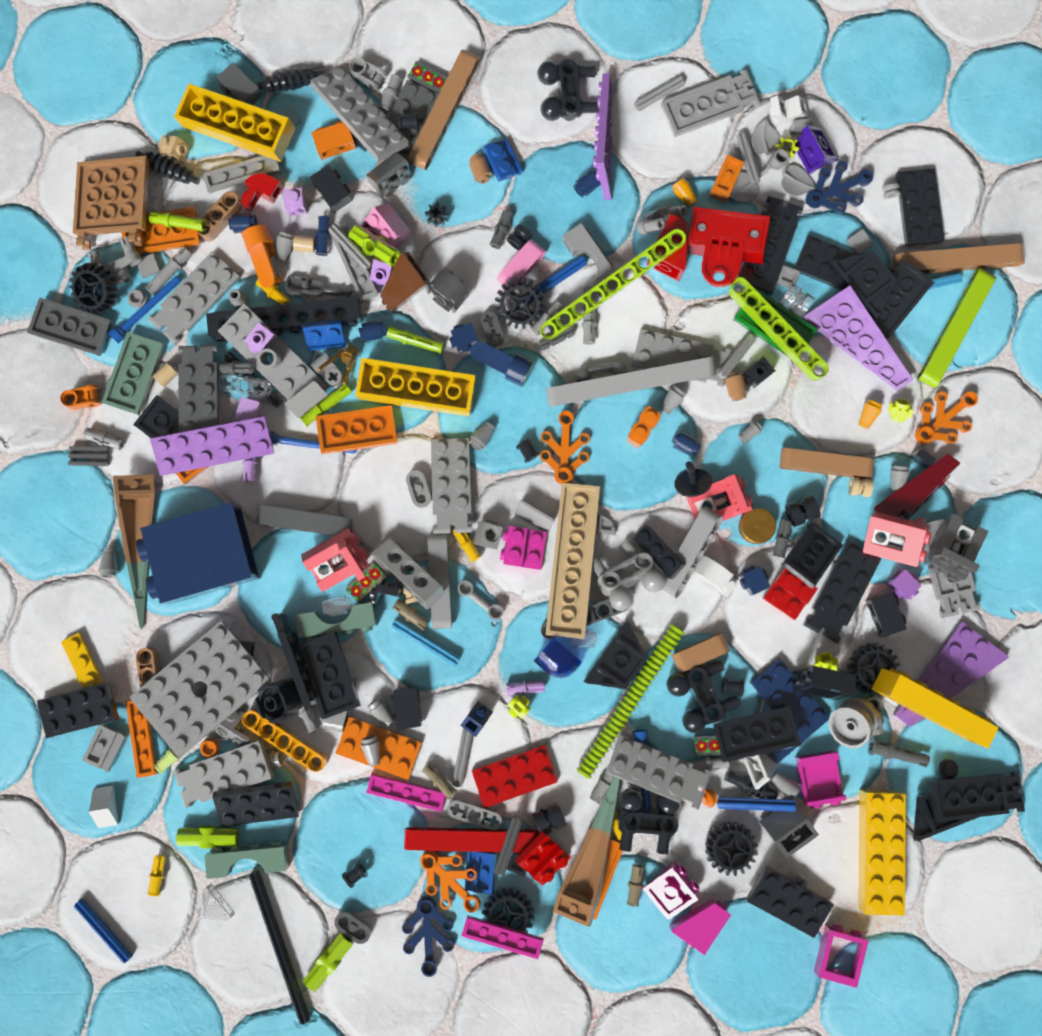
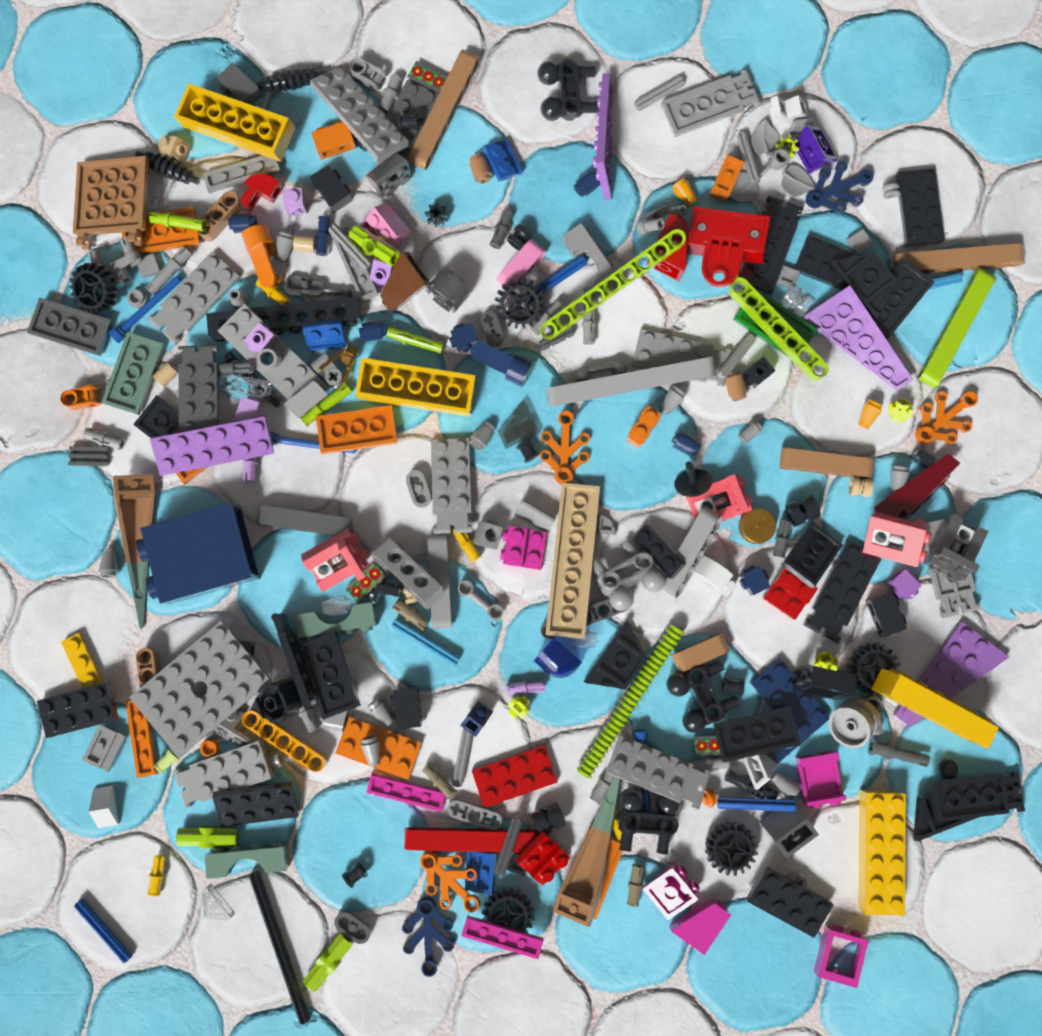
none -> clear smoke wing [498,400,540,450]

